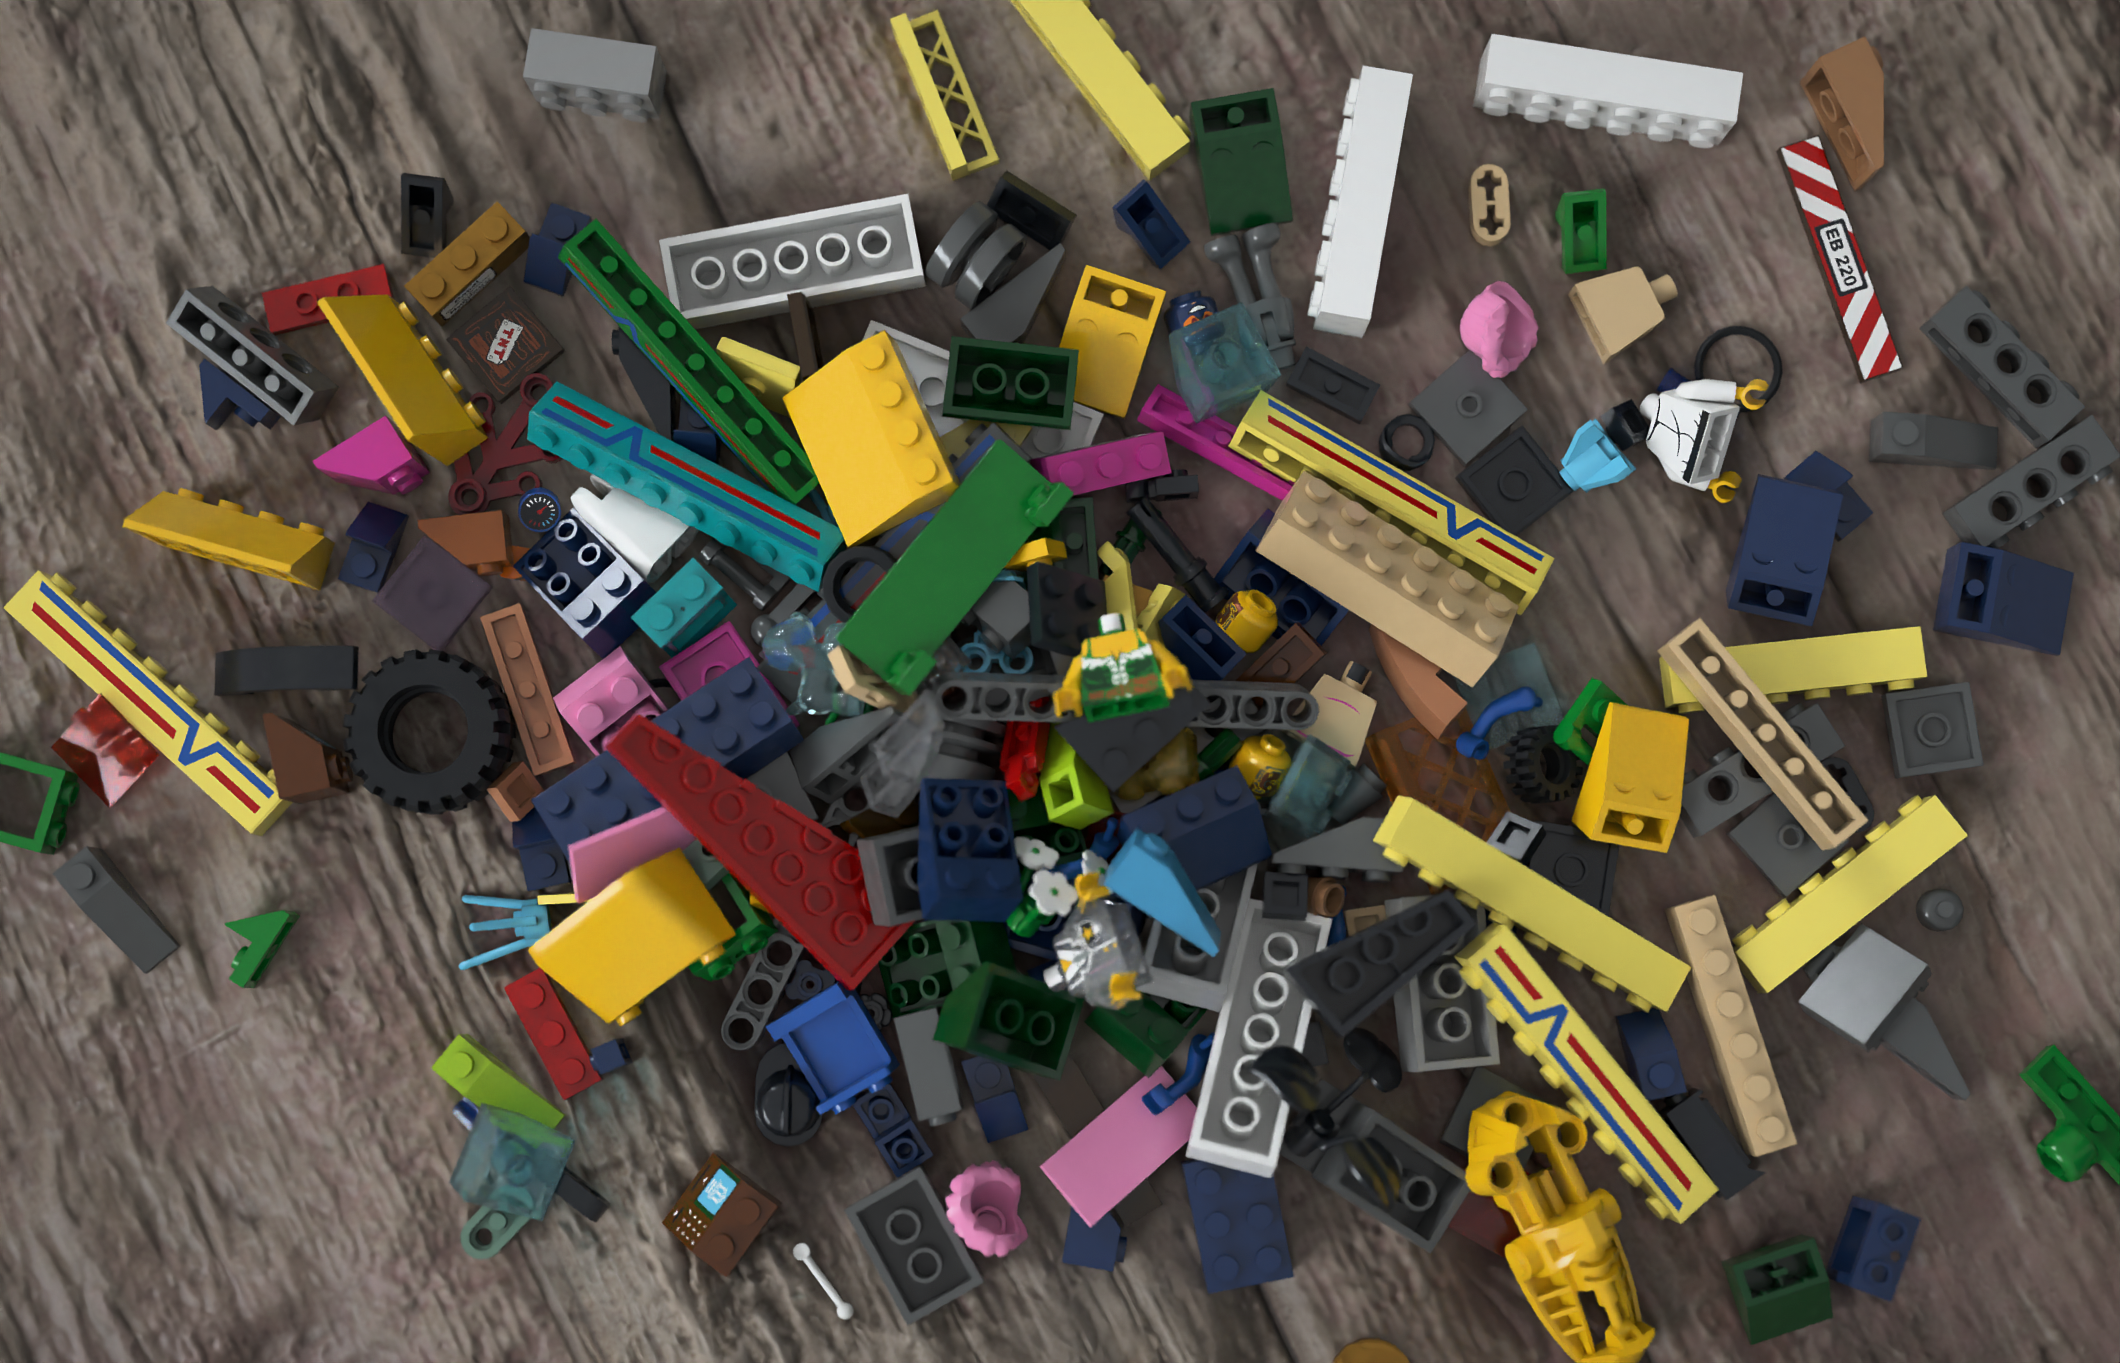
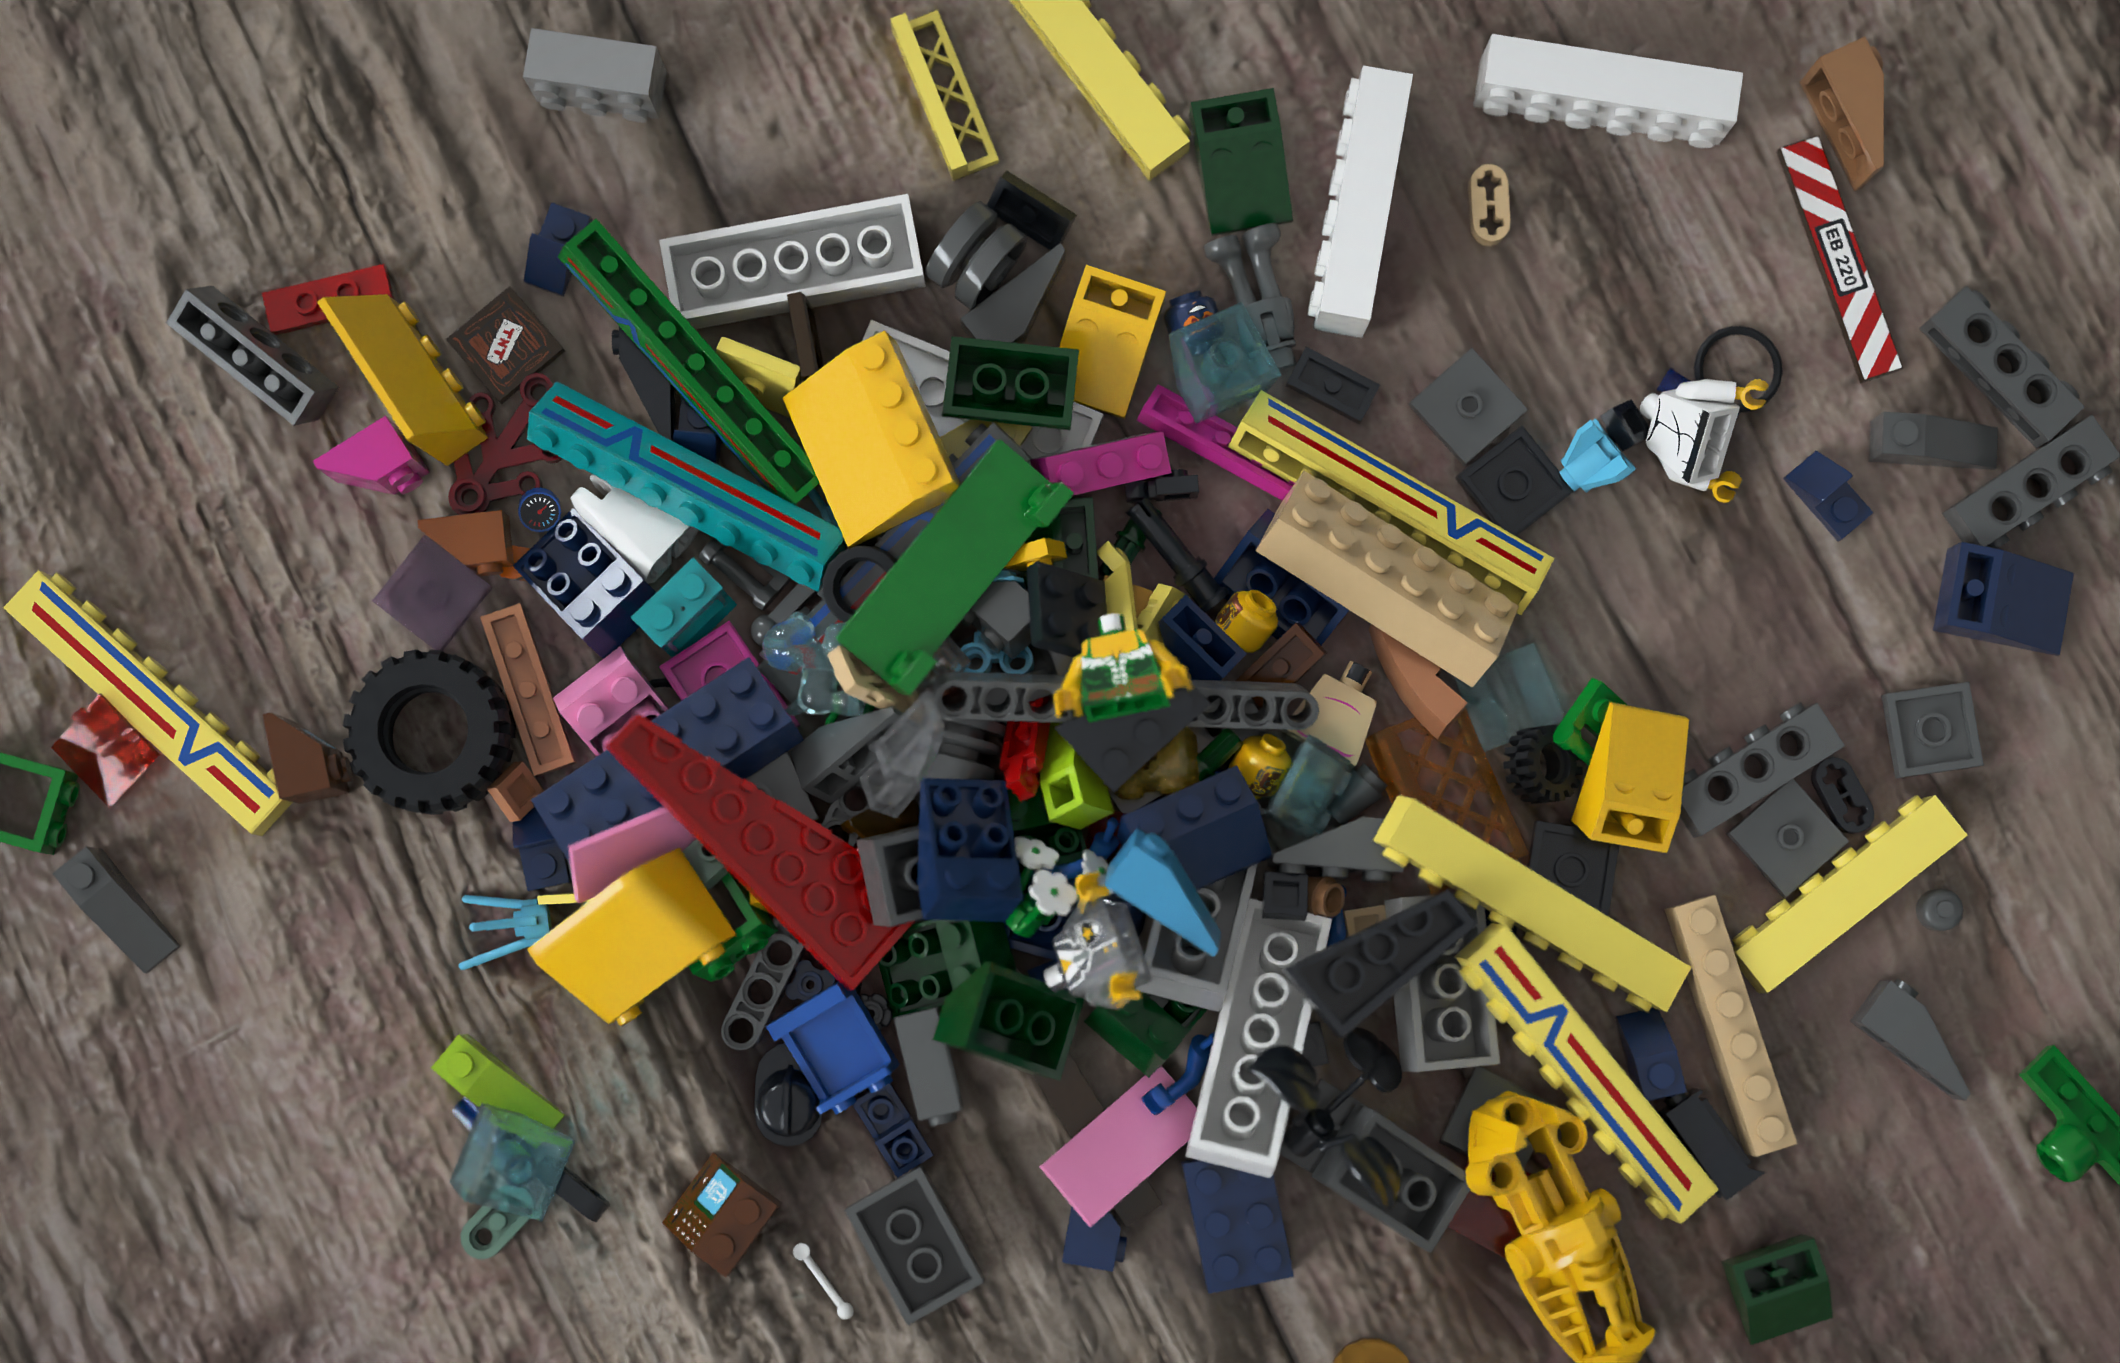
yellow slope [122,488,335,591] -> none
dark blue slope [199,359,280,430] -> none
black slope [214,645,359,696] -> none
green slope [224,910,300,988] -> none
dark blue slope [338,502,409,594] -> none
black slope [401,173,454,258] -> none
pearl gold brick [404,201,530,327] -> none
red plate [503,968,604,1101] -> none
dark blue piece [589,1038,633,1074] -> none
bright pink hair [946,1160,1028,1257] -> none
dark blue slope [961,1056,1029,1143] -> none
dark blue slope [1112,179,1191,270] -> none
black piece [1378,414,1435,472] -> none
blue piece [1456,686,1543,760] -> none
bright pink hair [1460,281,1539,378] -> none
plate [1486,811,1547,866] -> none
green slope [1555,188,1607,274] -> none
tan torso [1568,266,1678,364] -> none
tan brick [1657,618,1868,850] -> none
light yellow brick [1659,626,1927,714] -> none
dark blue slope [1726,474,1843,626] -> none
piece [1798,923,1932,1053] -> none
dark blue window [1826,1196,1921,1302] -> none

